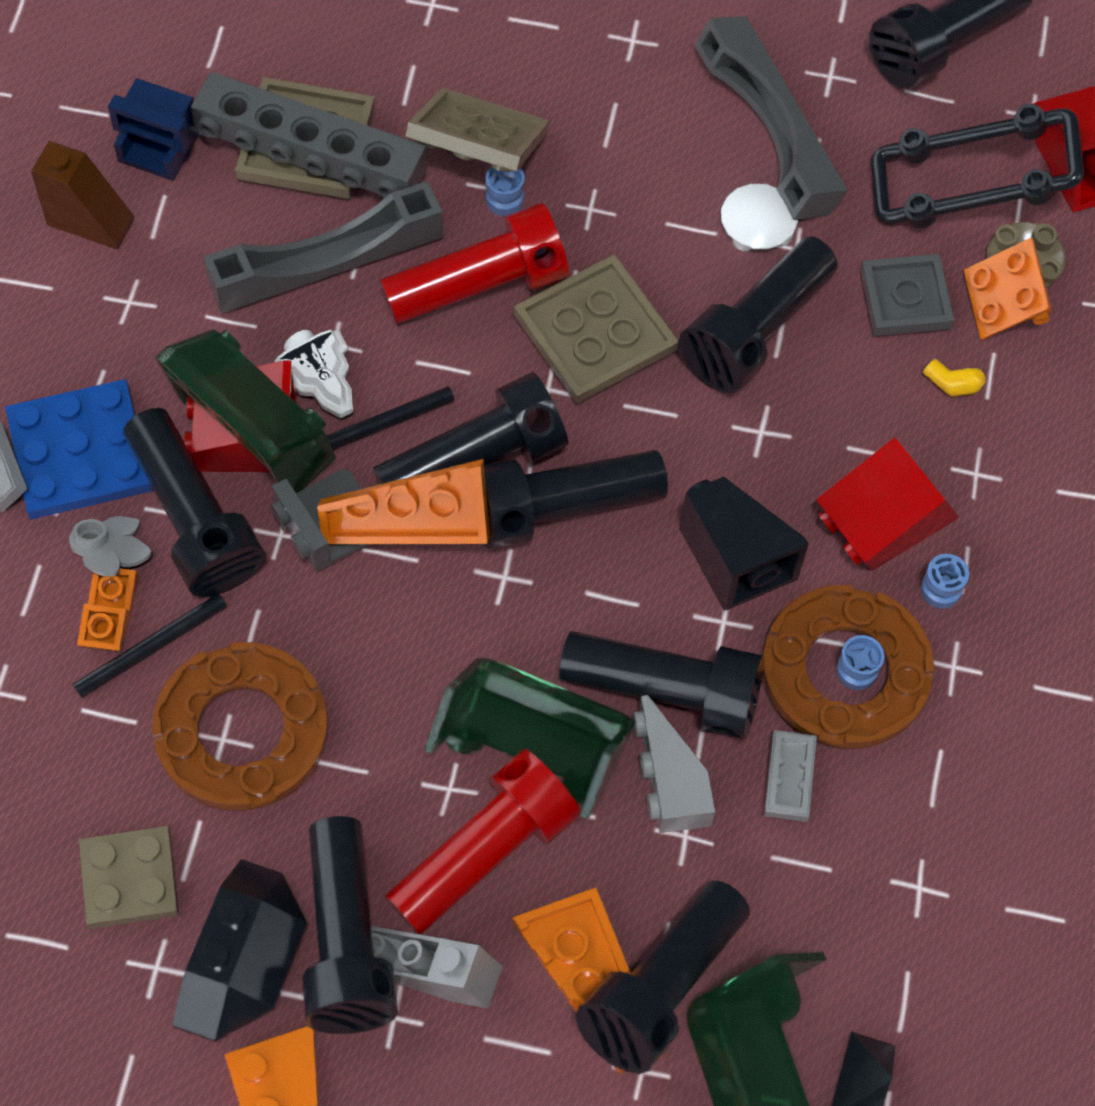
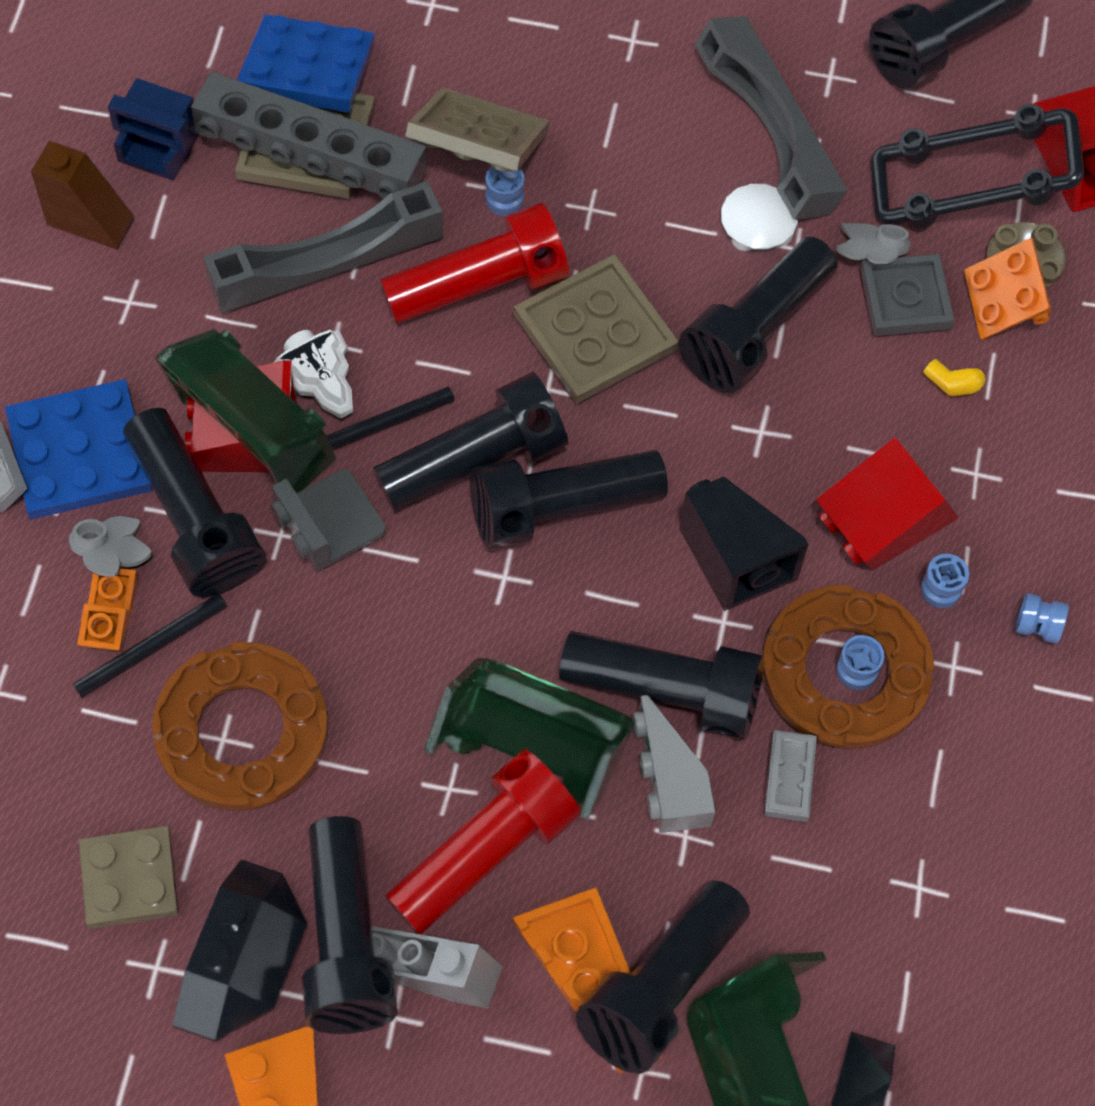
orange wing [317,459,490,544] -> none
none -> blue plate [237,14,374,113]
none -> light grey plate [836,223,911,264]
none -> medium blue wheel [1015,593,1069,644]

